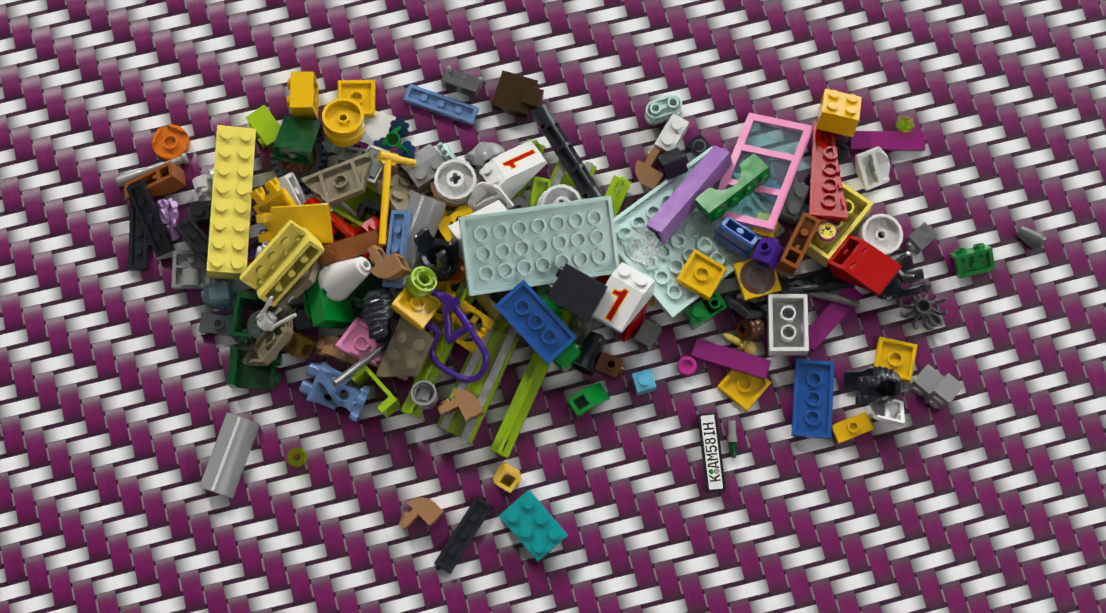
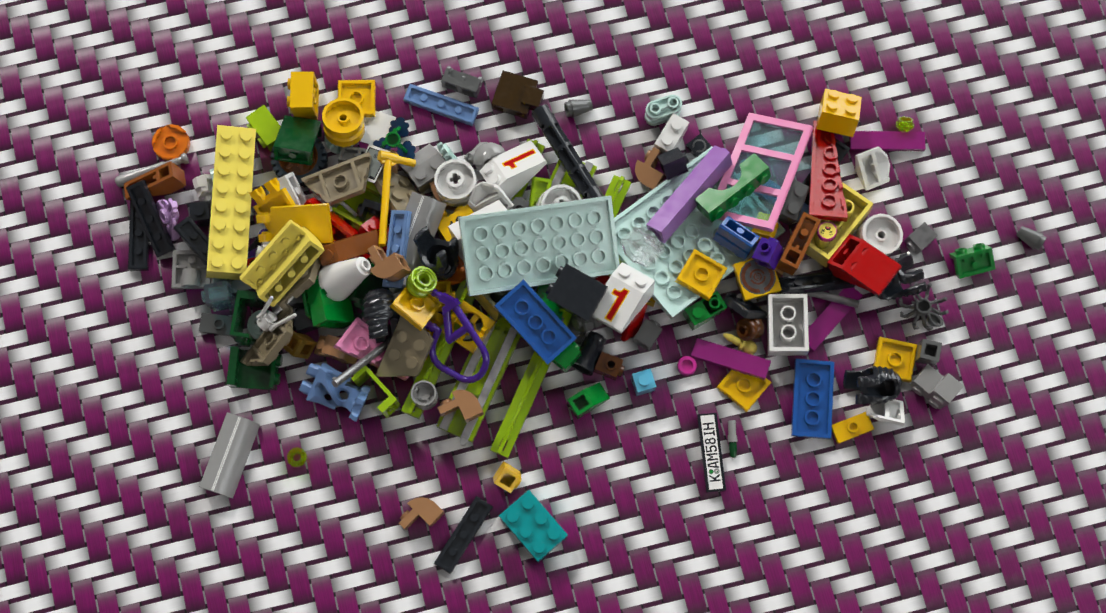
none -> dark grey cone [564,100,593,118]
none -> dark grey brick [915,339,942,366]

